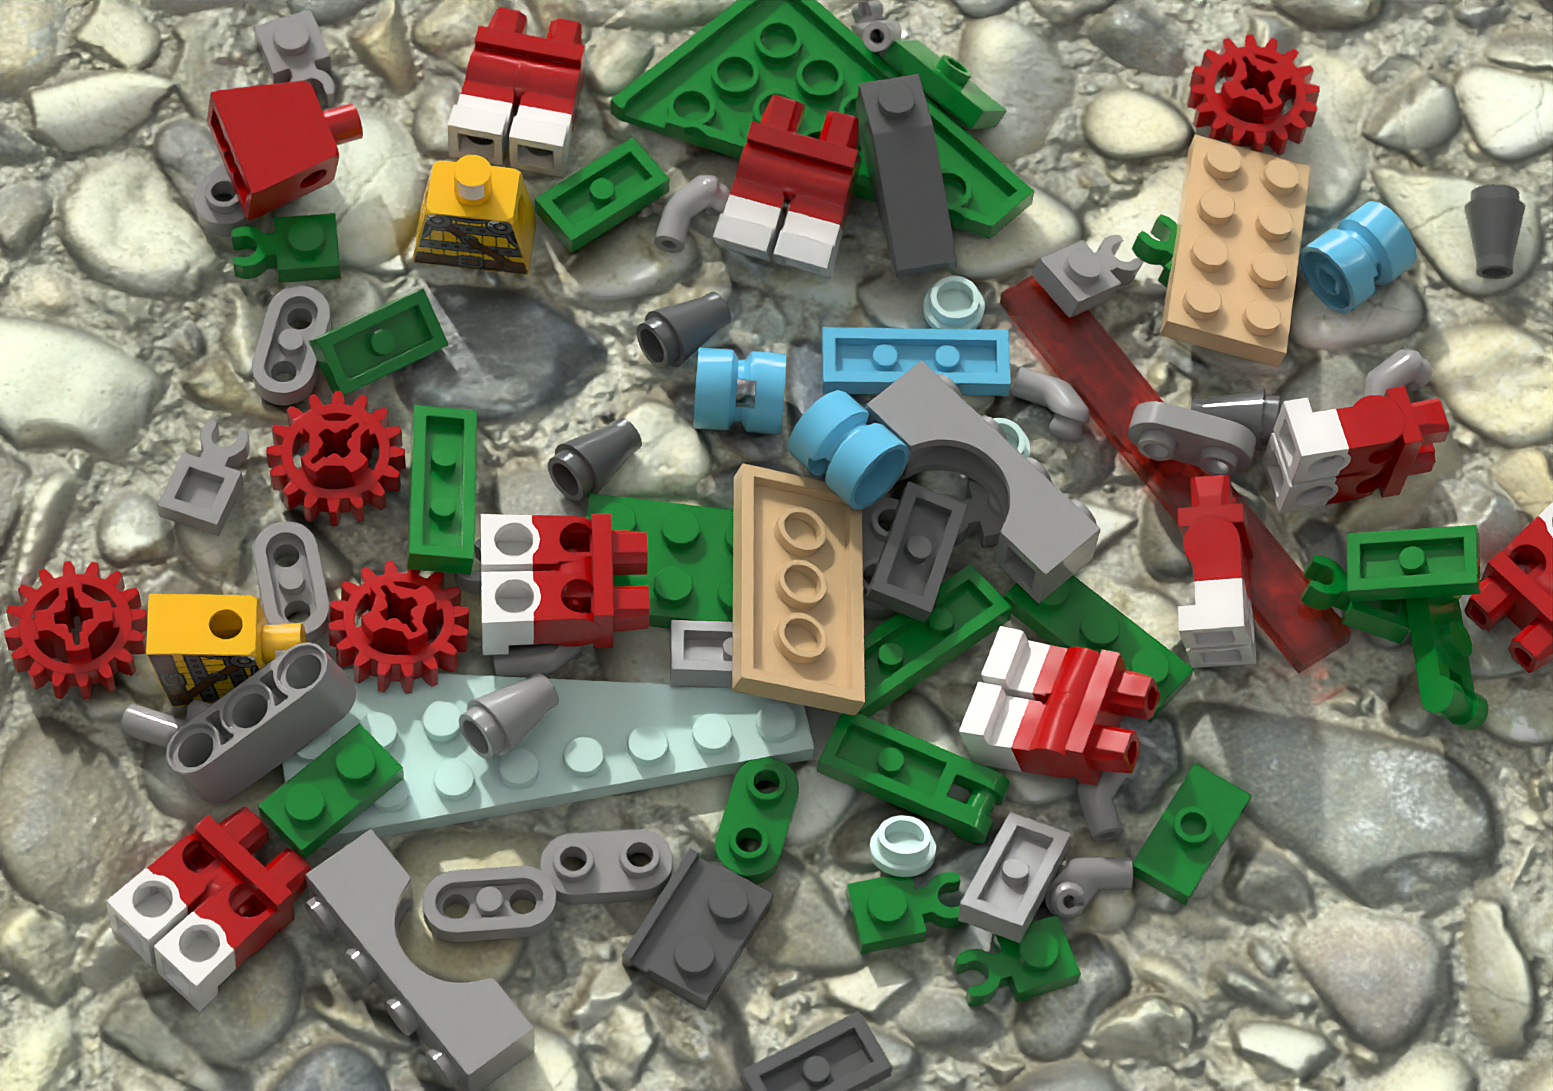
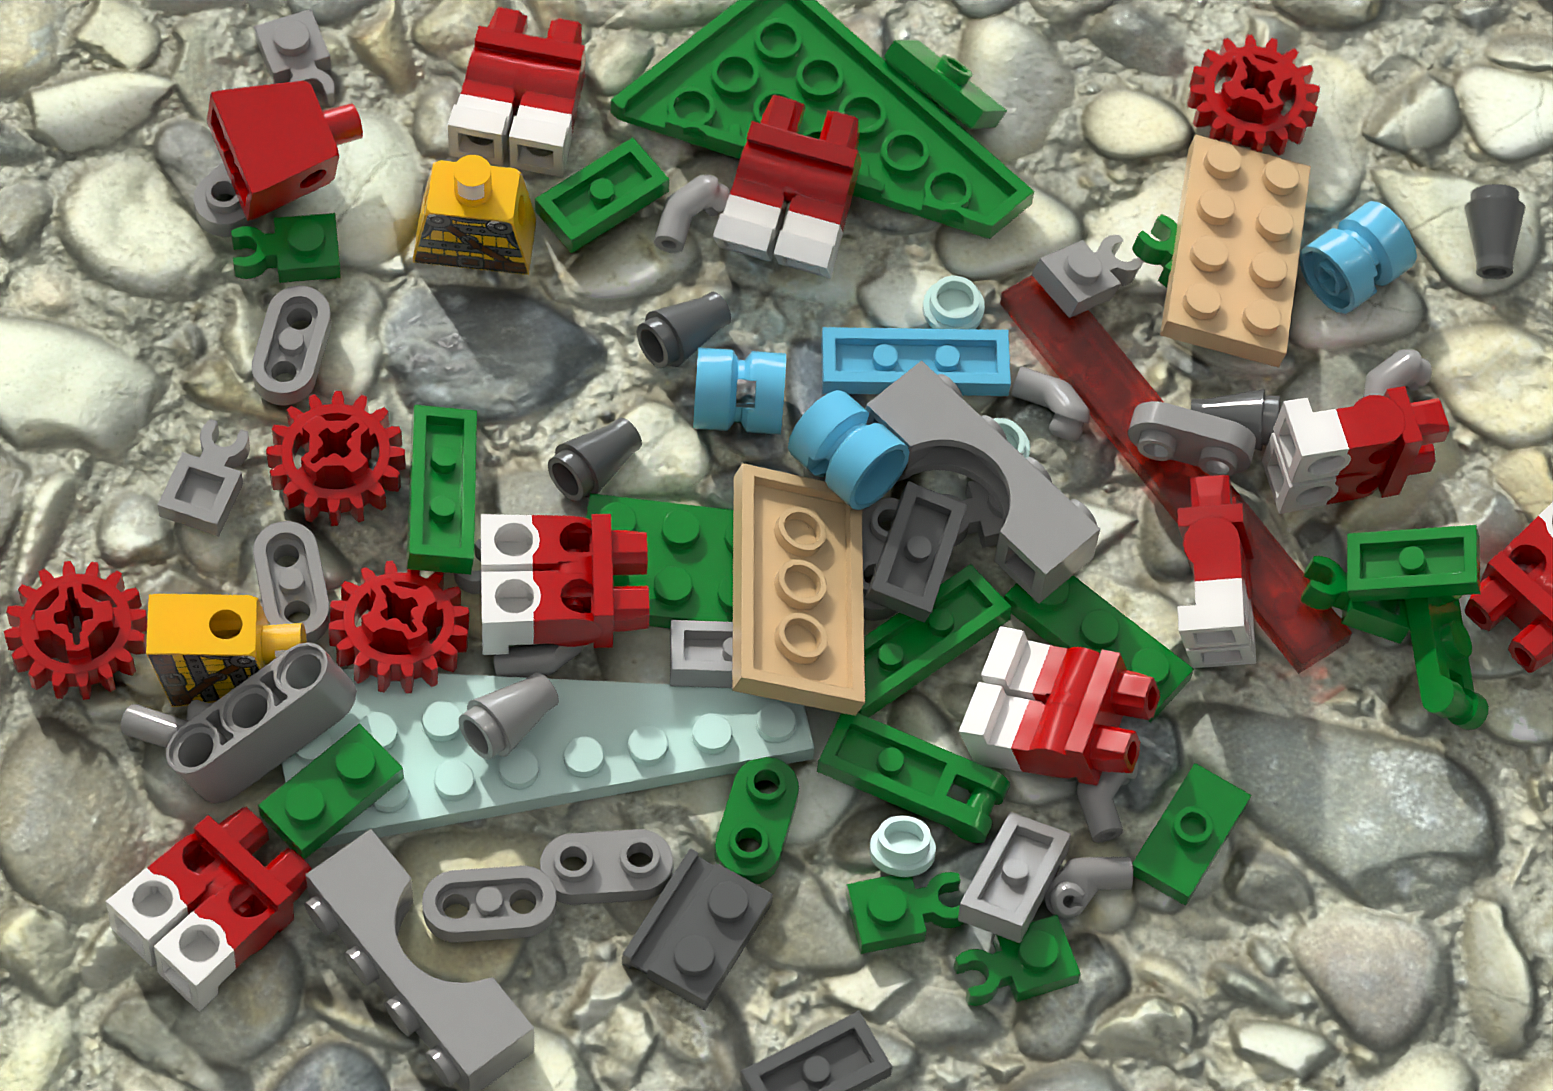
green plate [309,288,449,396] -> none
light grey arm [851,0,902,52] -> none
dark grey slope [855,74,957,277] -> none

